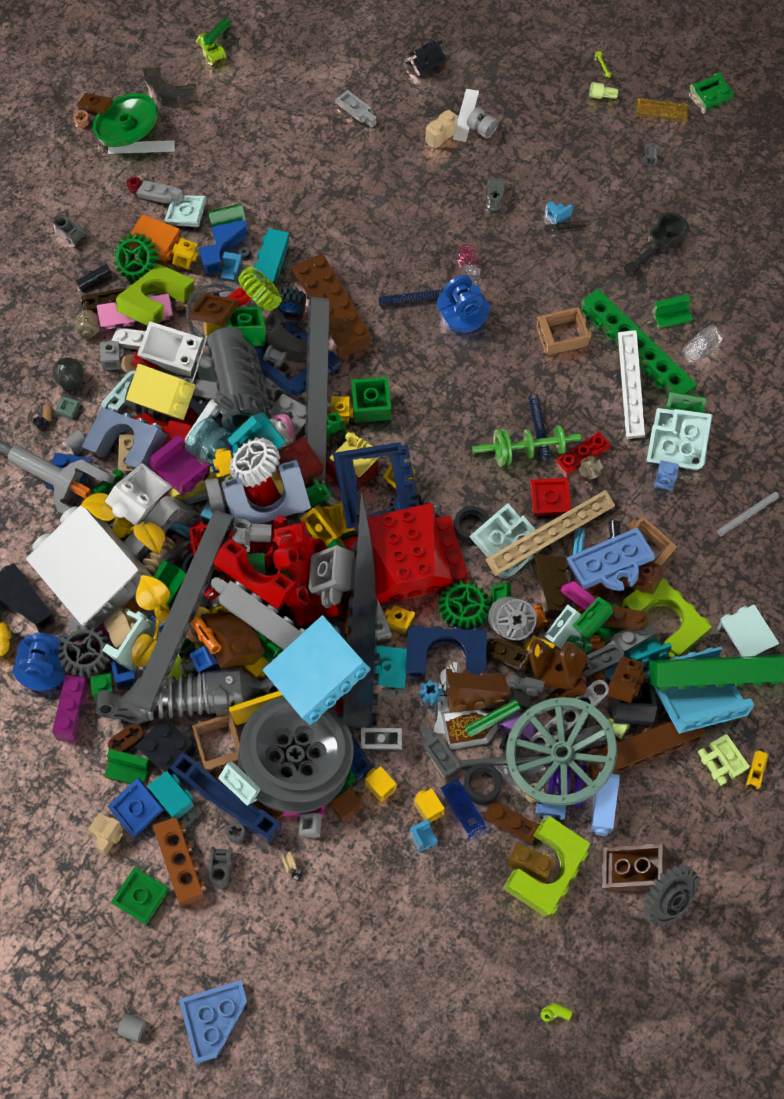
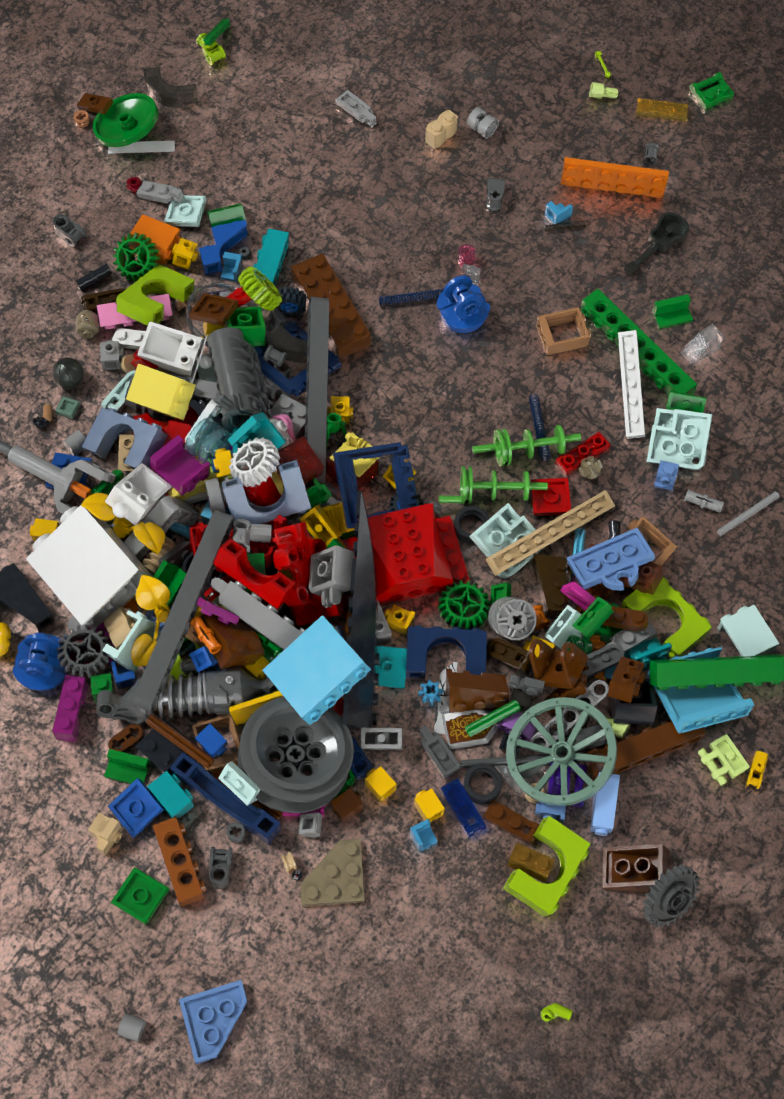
green brick [351,377,391,423] -> none
black bracket [404,39,447,76] -> none
white sticker [453,89,479,142] -> none
none -> yellow brick [30,518,60,542]
none -> reddish brown axle [146,714,214,768]
none -> blue brick [195,724,228,758]
none -> magenta plate [196,597,240,624]
none -> dark tan plate [300,839,365,907]
none -> bright green piece [439,466,548,504]
none -> orange plate [561,157,669,198]
none -> light grey pin [684,489,724,513]

